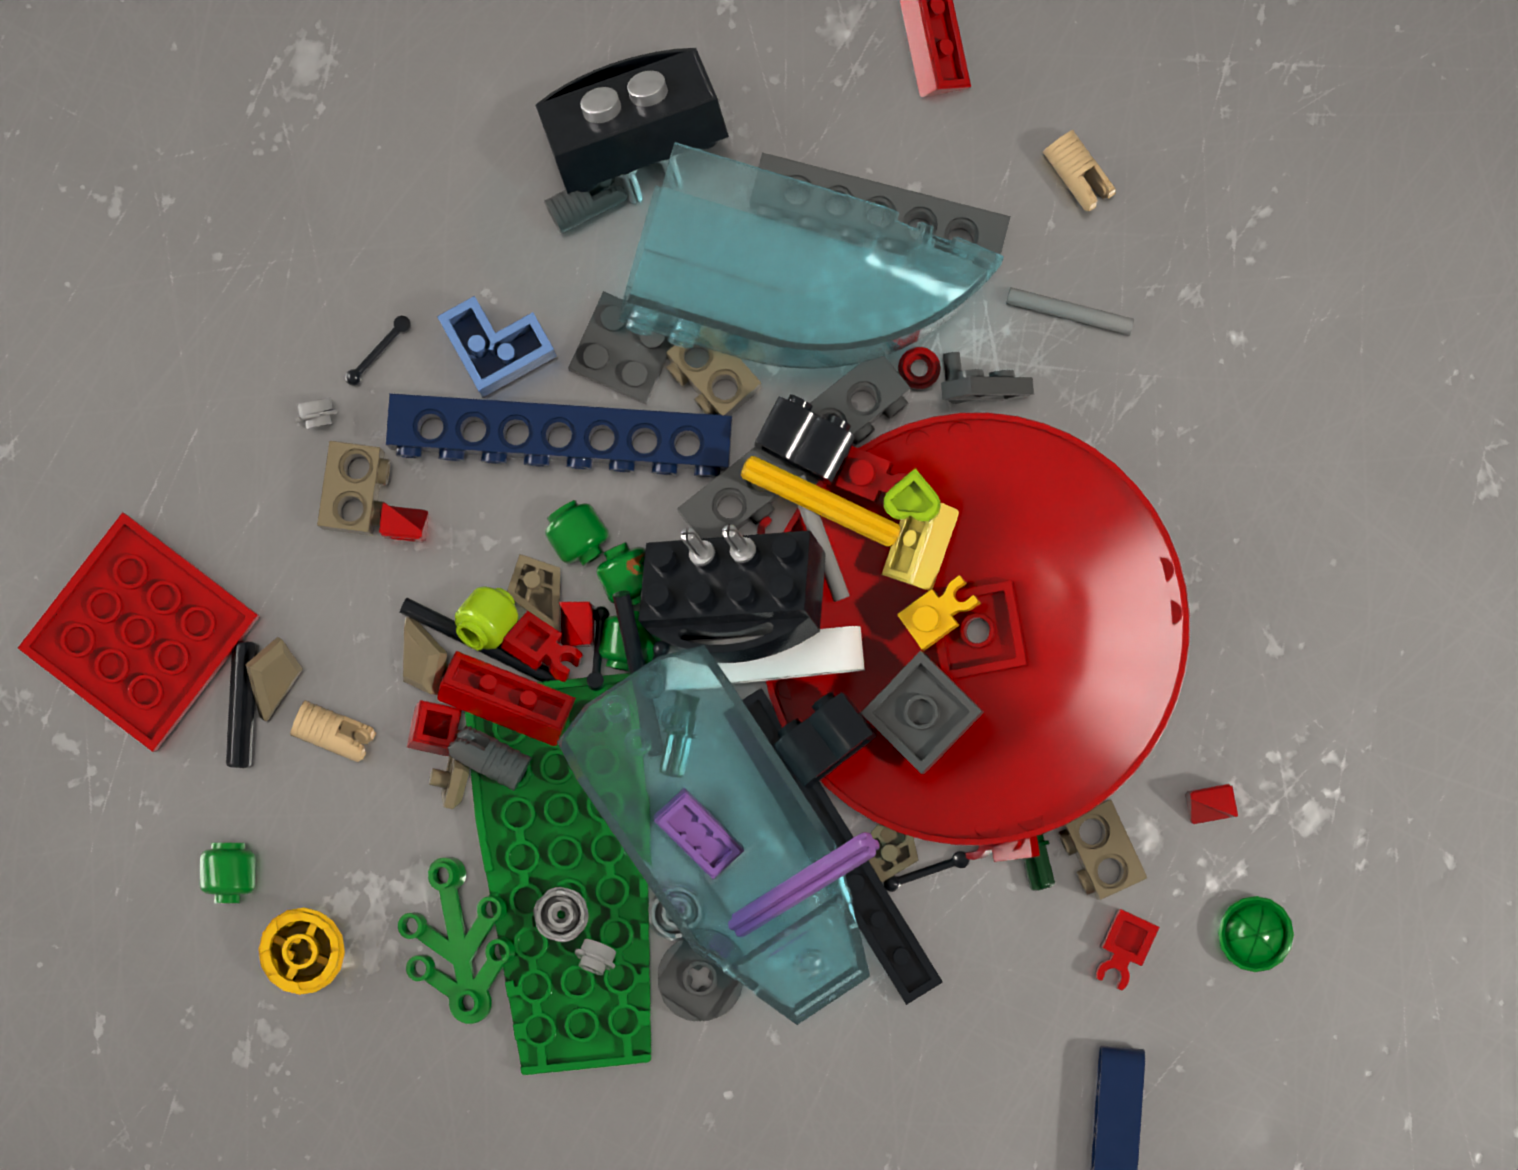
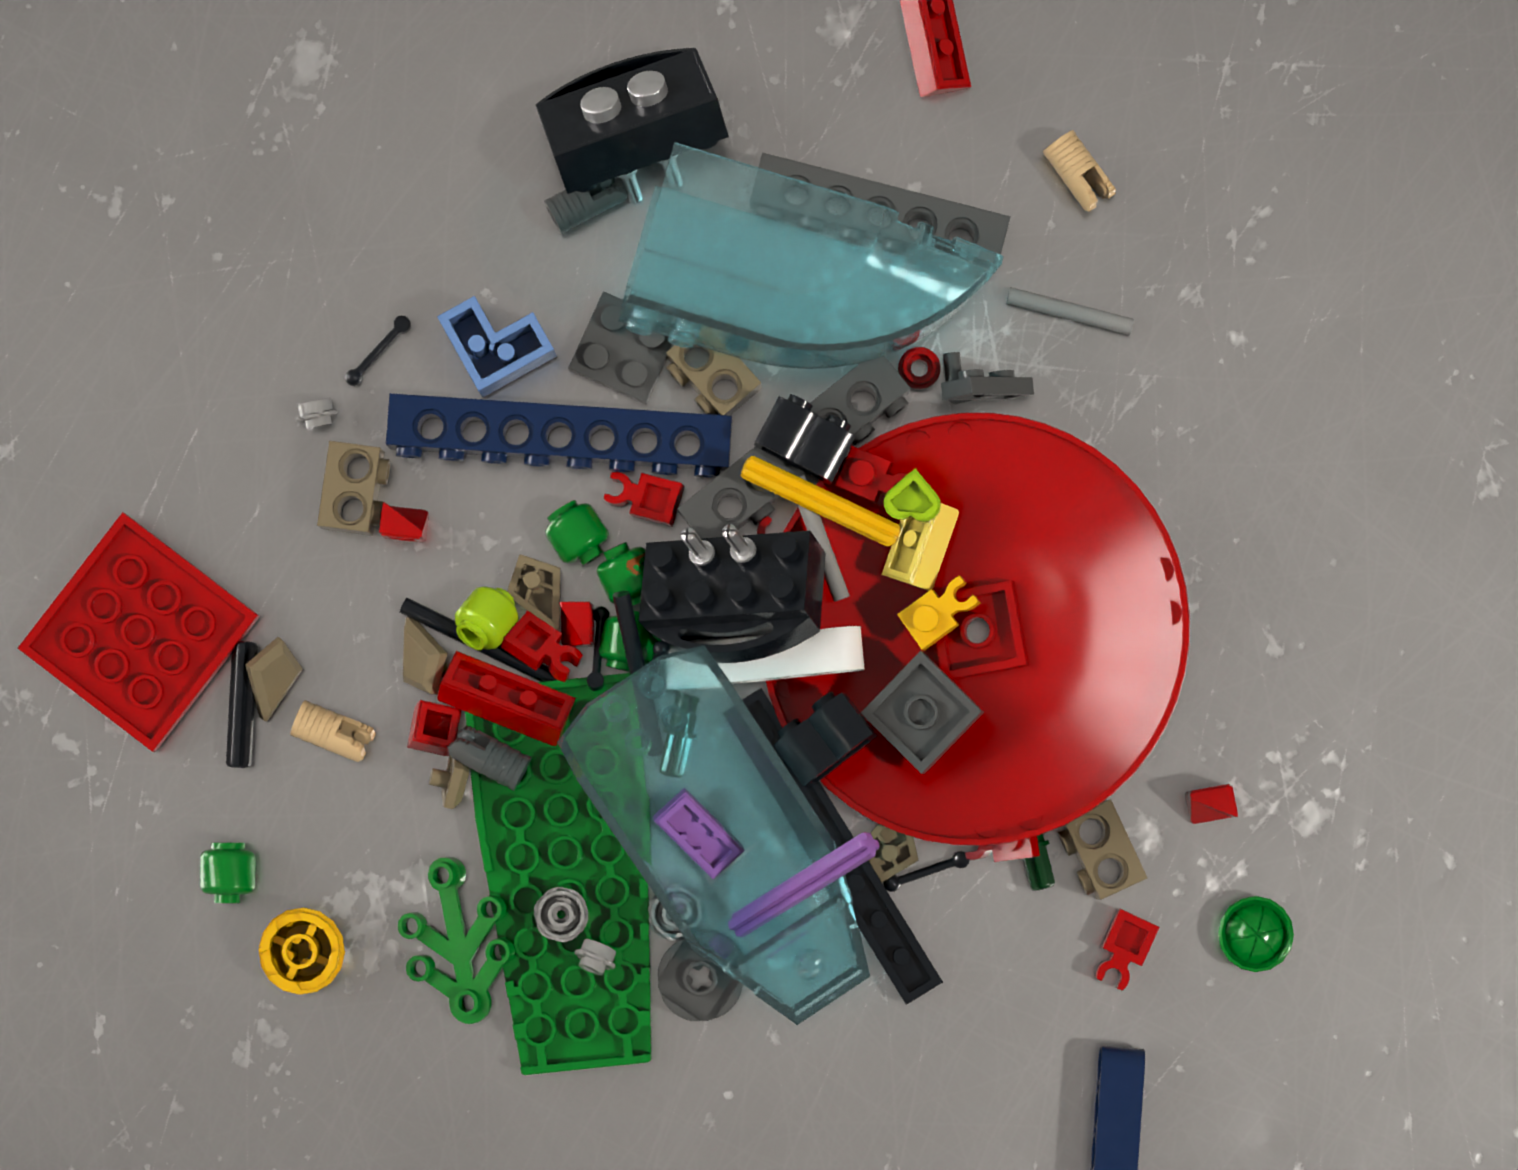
none -> red plate [604,472,685,527]

